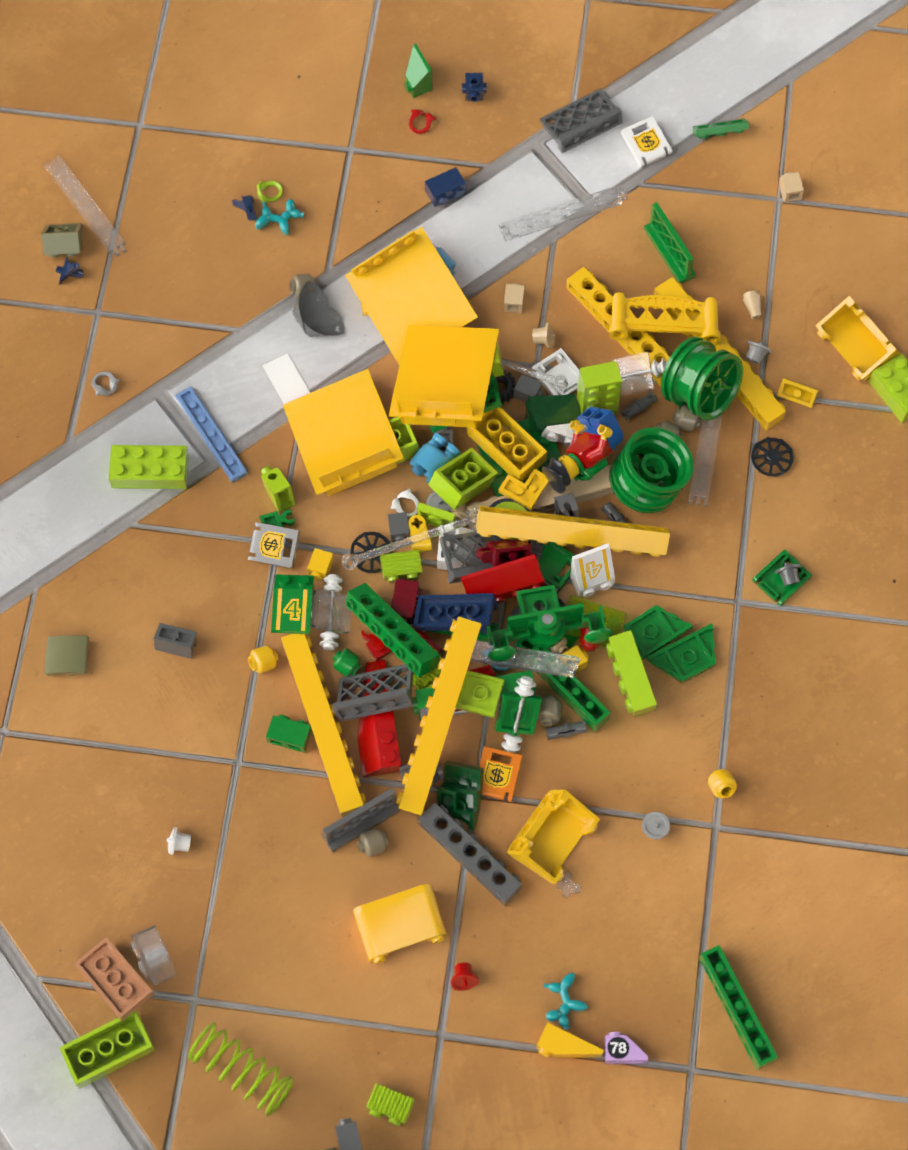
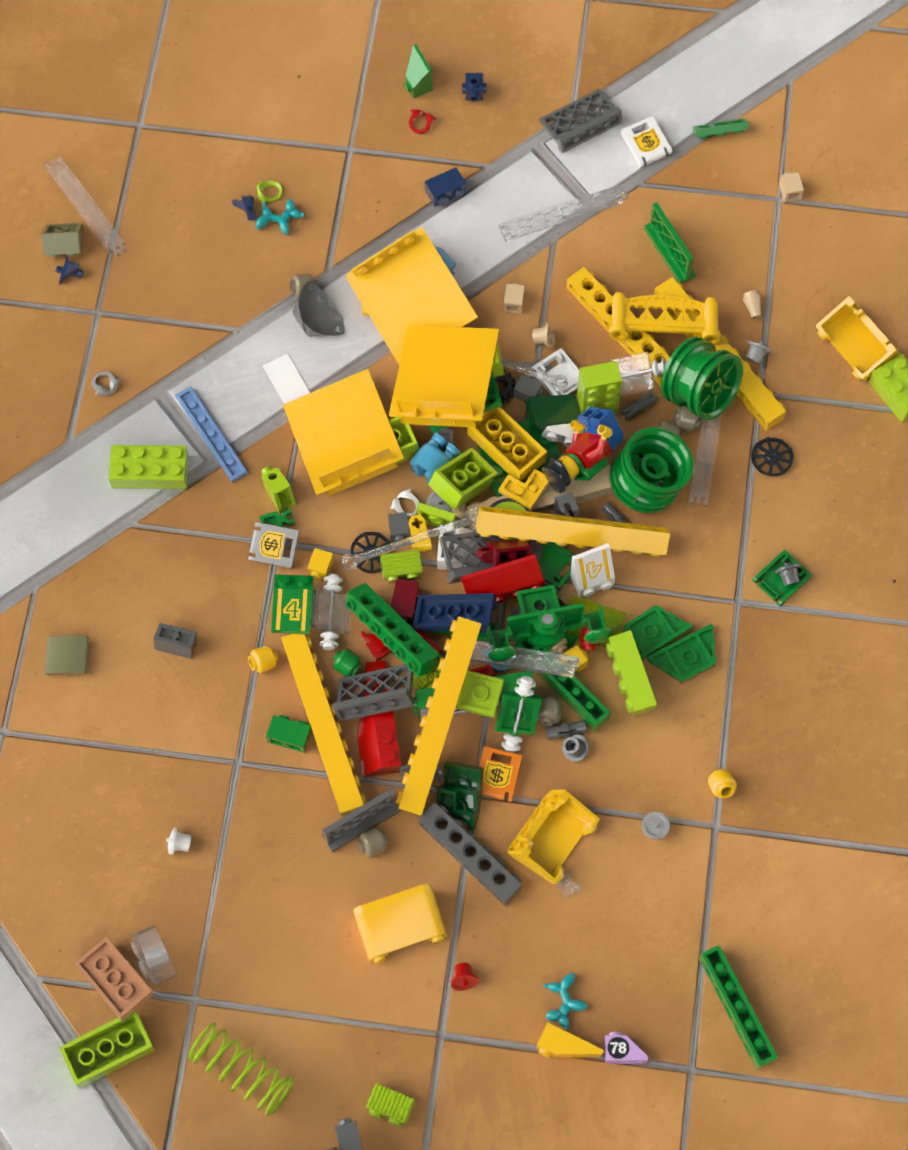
yellow slope [777,378,819,408] -> none
none -> dark grey piece [562,734,589,762]

